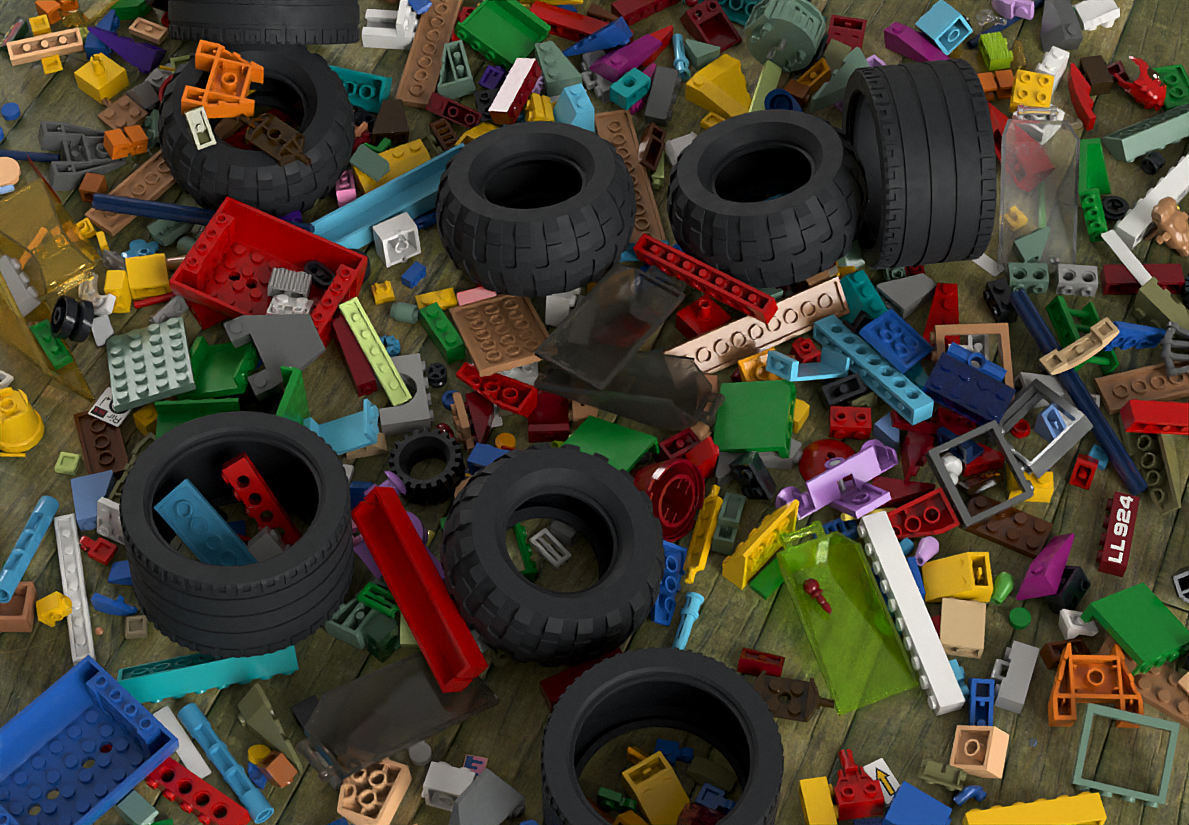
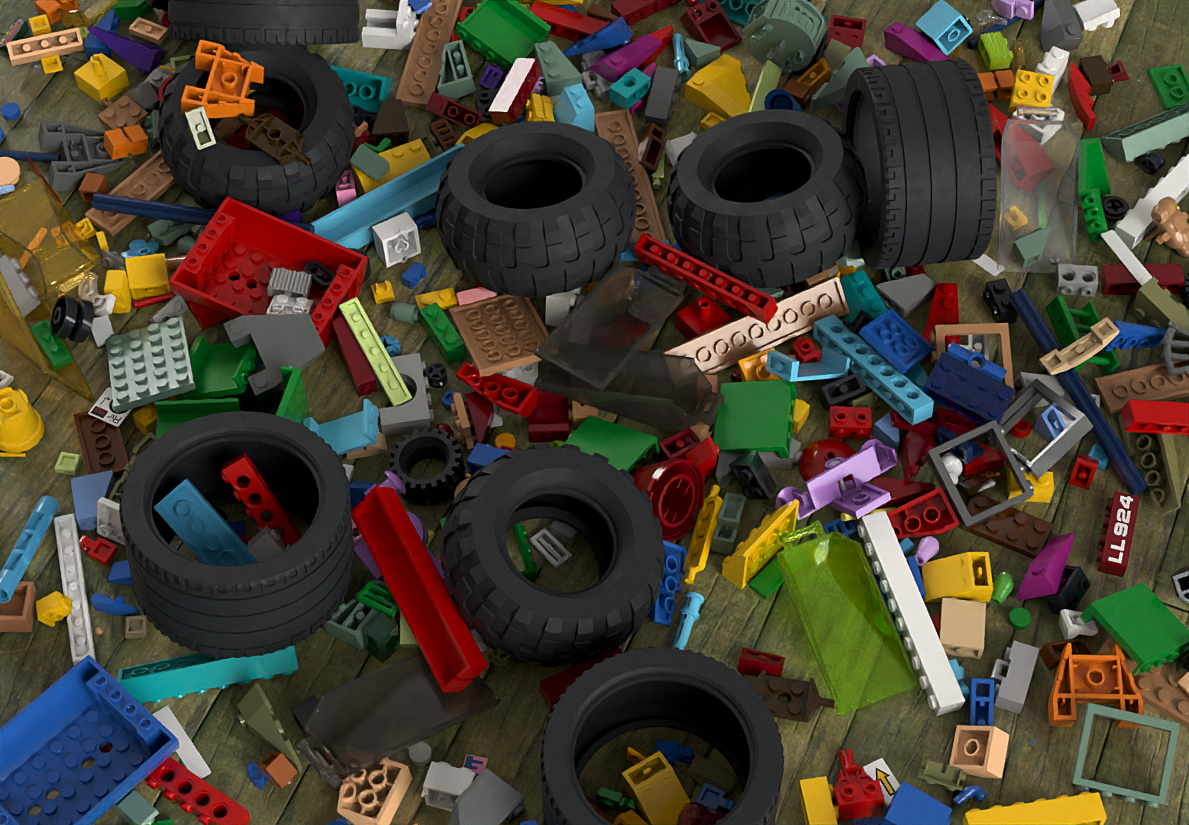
dark azure piece [177,703,274,824] -> none
yellow tile [248,744,271,765] -> none
dark red bar [802,578,832,614] -> none
sand green brick [1005,262,1049,294] -> none
red head [1114,56,1167,112] -> none

